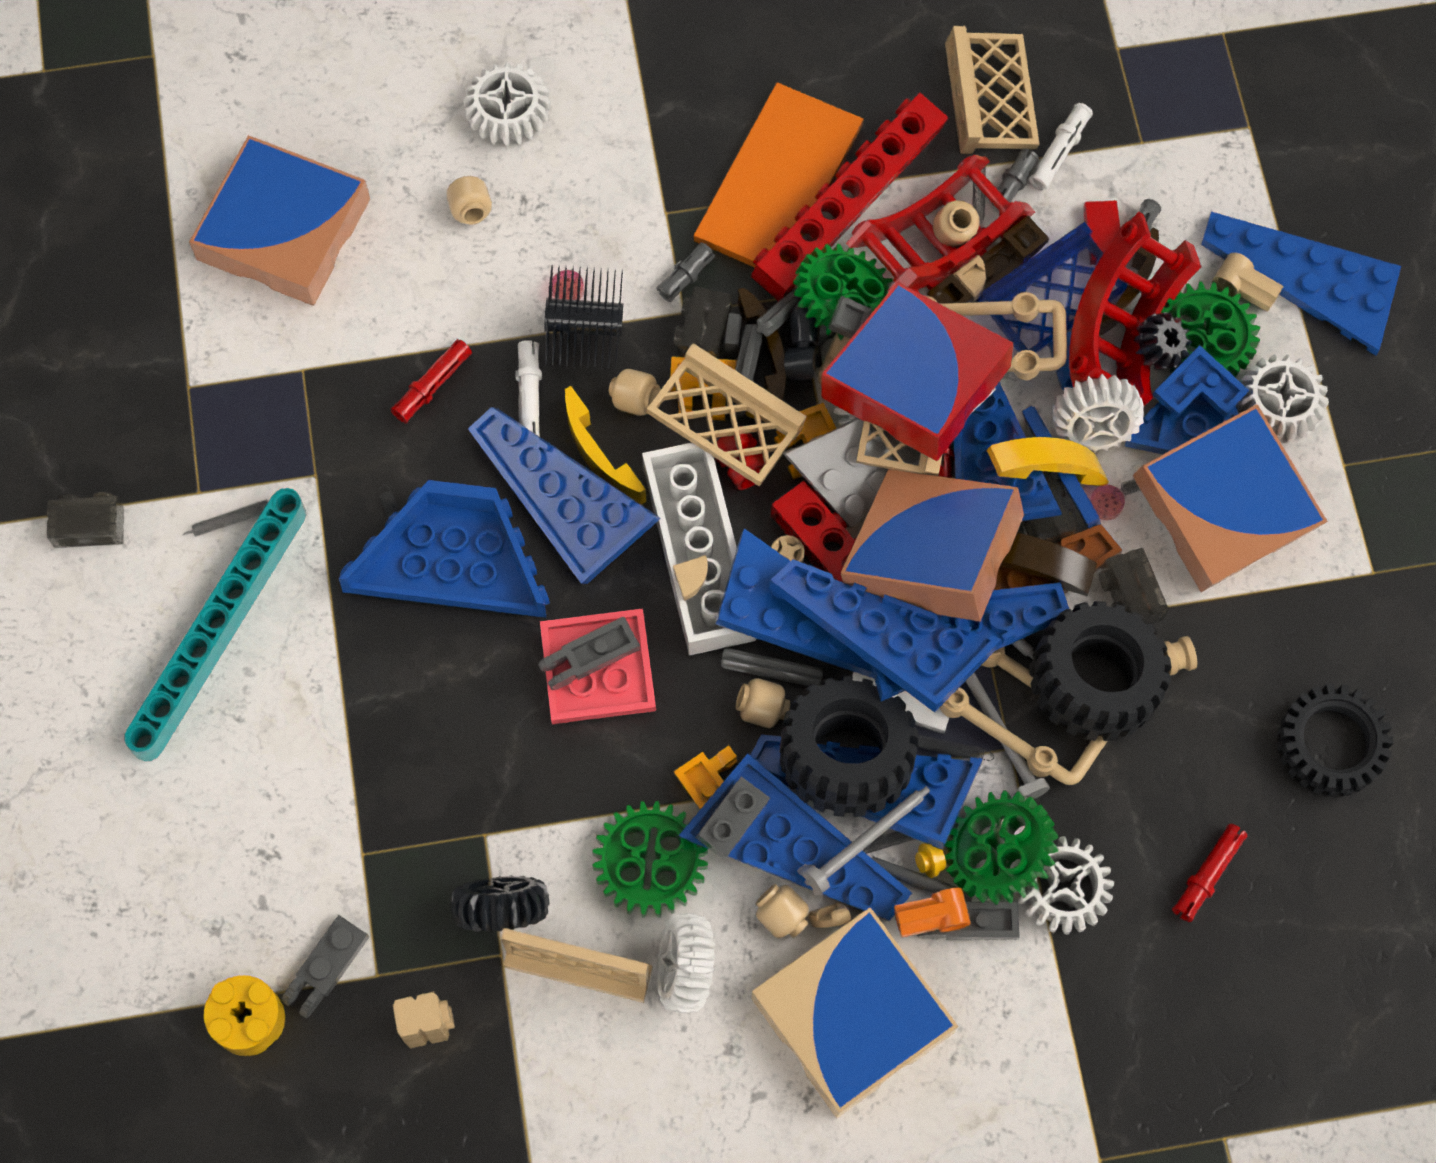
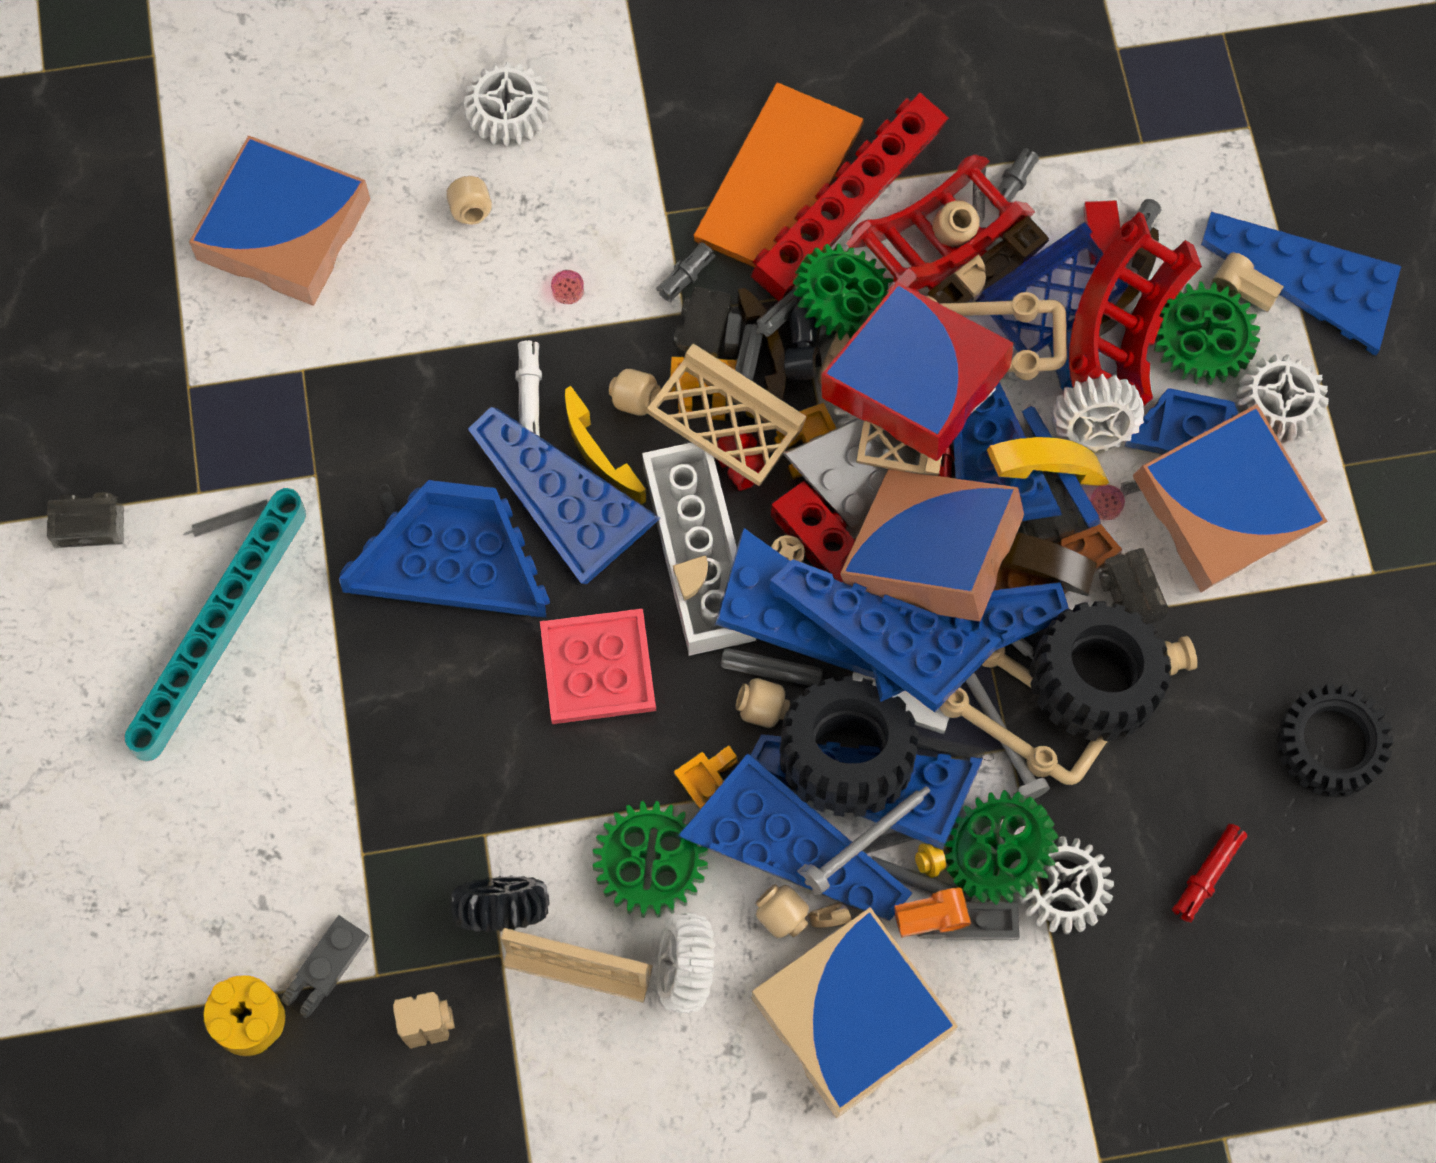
red pin [390,339,472,424] -> none
dark grey hinge [538,617,640,690] -> none
black piece [544,264,624,370] -> none
dark grey brick [695,776,770,859] -> none
dark grey tile [828,296,872,339] -> none
tan fence [945,26,1039,154] -> none
white pin [1029,103,1093,191] -> none
black gear [1133,312,1193,370] -> none
blue plate [1152,345,1250,417] -> none

